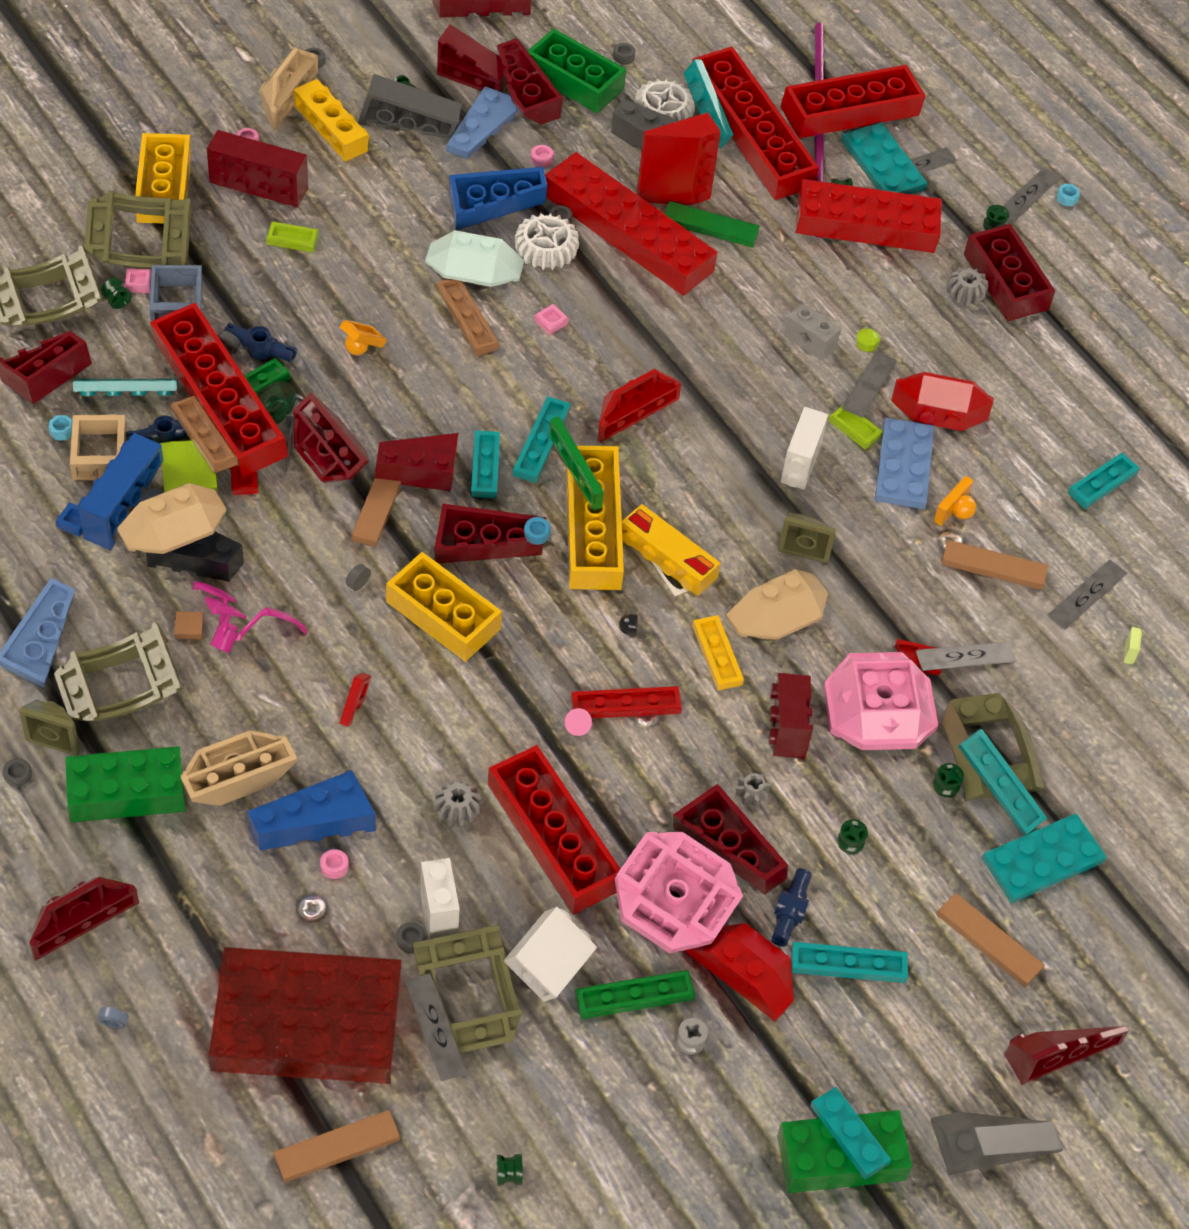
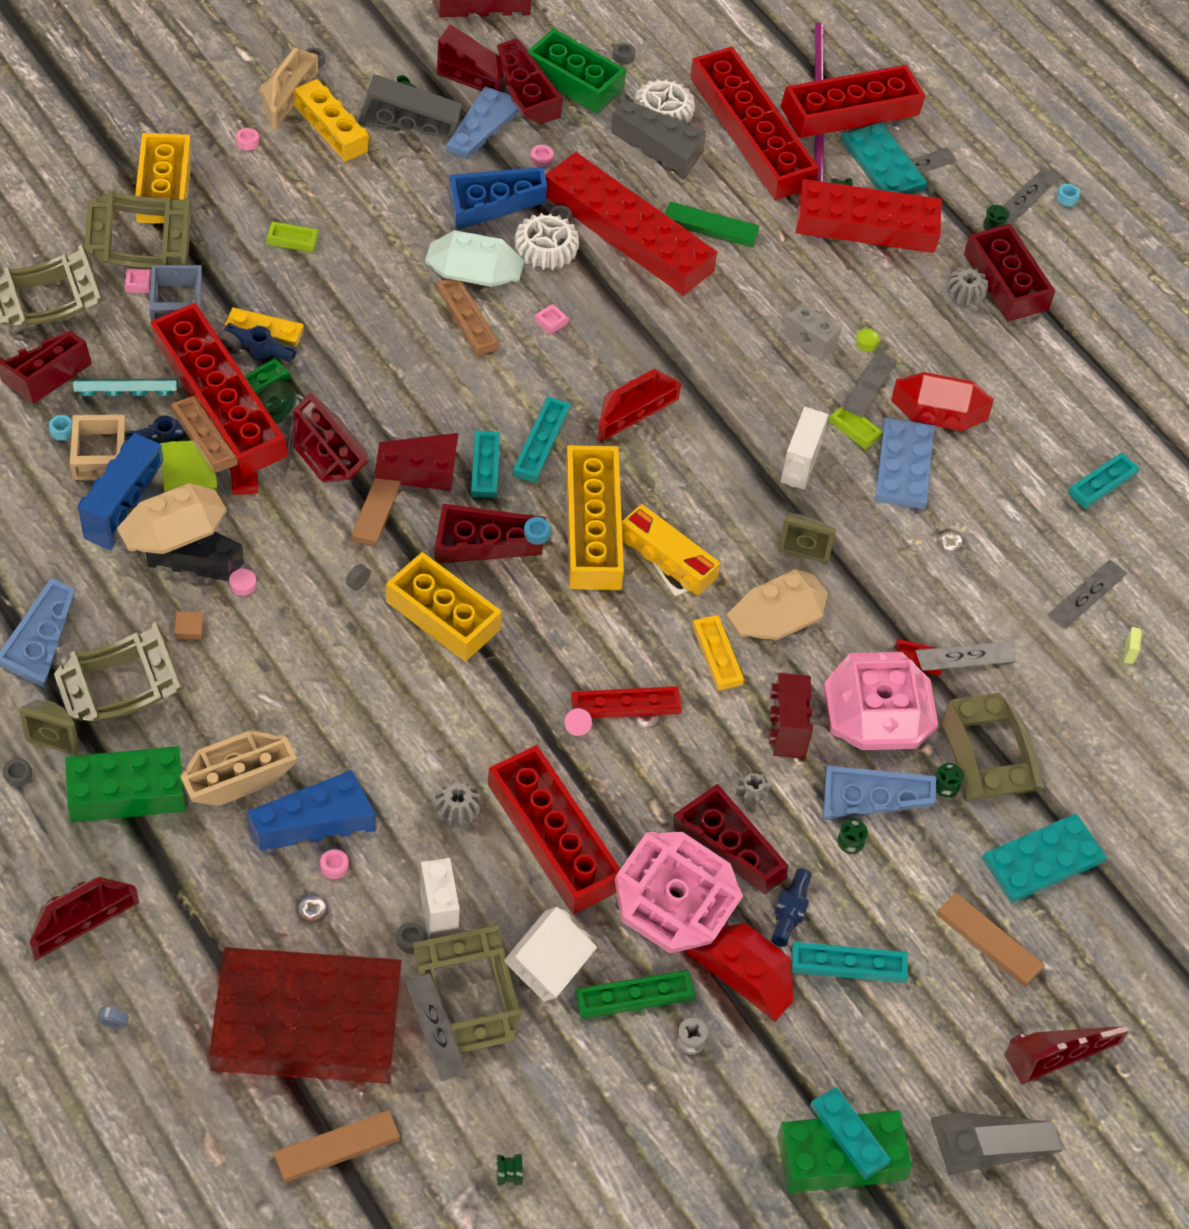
blue plate [56,502,83,537] -> none
dark green wheel [100,278,132,309] -> none
dark pink plant [192,581,308,653] -> none
dark red brick [207,130,308,208] -> none
light orange tile [339,320,387,356] -> none
red tile [339,672,372,727] -> none
green tile [549,416,604,510] -> none
black hinge [619,614,638,636] -> none
red slope [636,112,721,205] -> none
teal plate [683,59,733,149] -> none
light orange tile [934,476,976,526] -> none
medium nougat tile [941,540,1048,590] -> none
teal plate [958,729,1047,835] -> none
none -> yellow plate [225,308,304,348]
none -> bright pink tile [229,569,256,596]
none -> medium blue wing [823,765,936,821]

